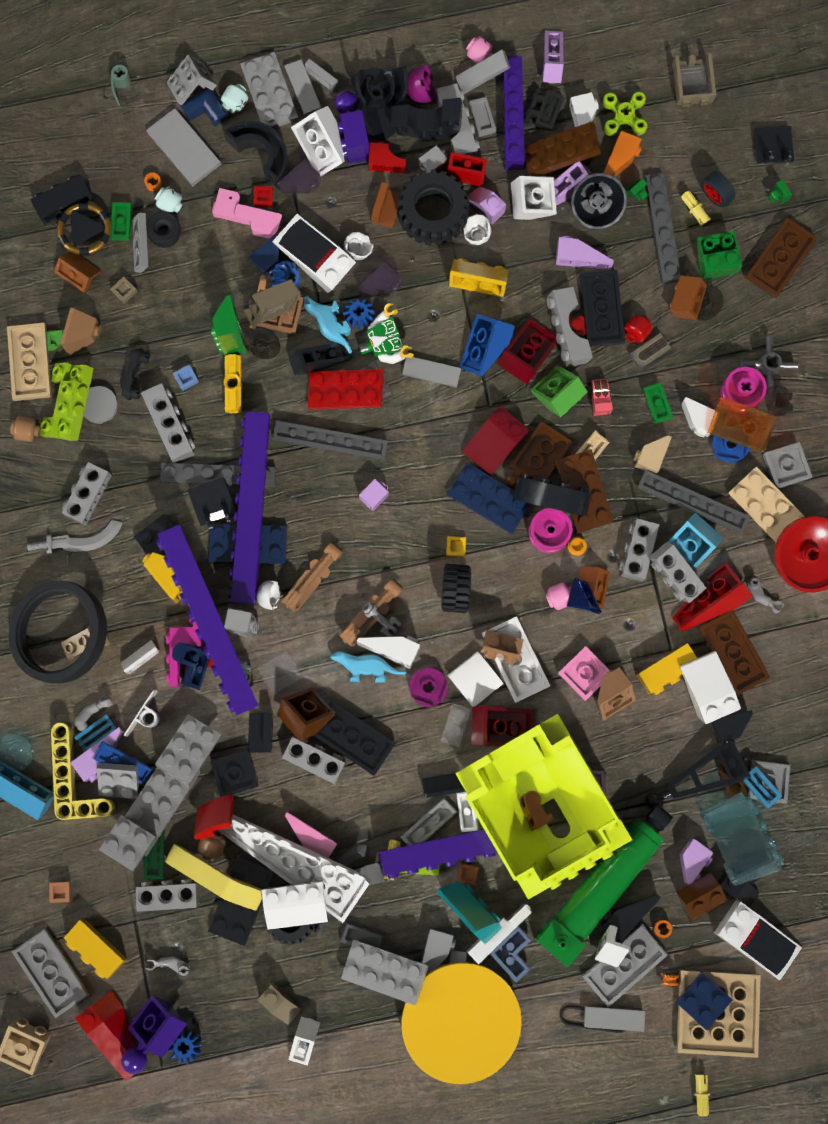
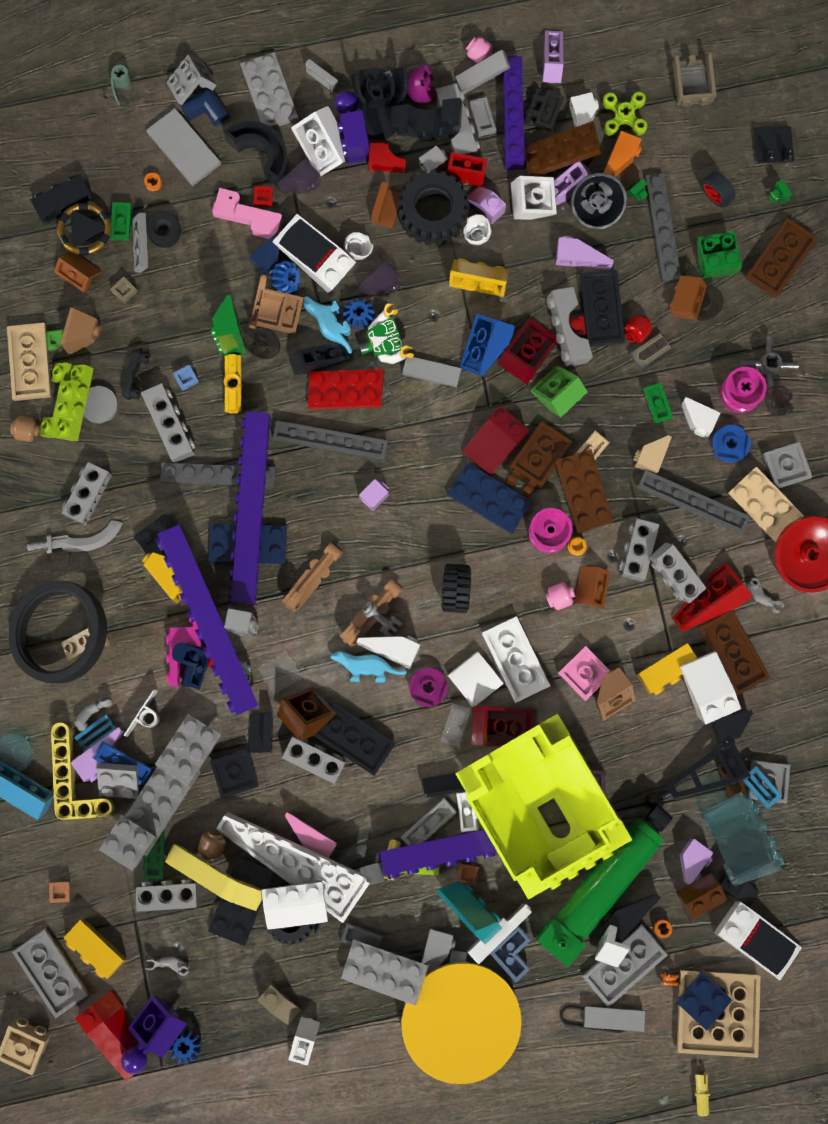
white slope [121,640,160,674] -> none
light aqua head [155,186,183,214] -> none
black plate [187,477,236,530] -> none
red slope [194,794,234,840] -> none
light aqua head [221,84,248,113] -> none
dark tan window [243,279,301,329] -> none
white hair [256,580,281,610] -> none
light grey tile [284,60,321,116] -> none
yellow tile [446,536,466,557] -> none
medium nougat bracket [480,630,524,665] -> none
black brick [512,474,592,516] -> none
reddish brown leg [519,791,554,831] -> none
clear blue slope [567,578,602,614] -> none
coral leg [591,378,613,416] -> none
medium azure slope [667,512,724,570] -> none
light yellow axle [681,191,711,226] -> none
clear orange slope [707,397,778,453] -> none

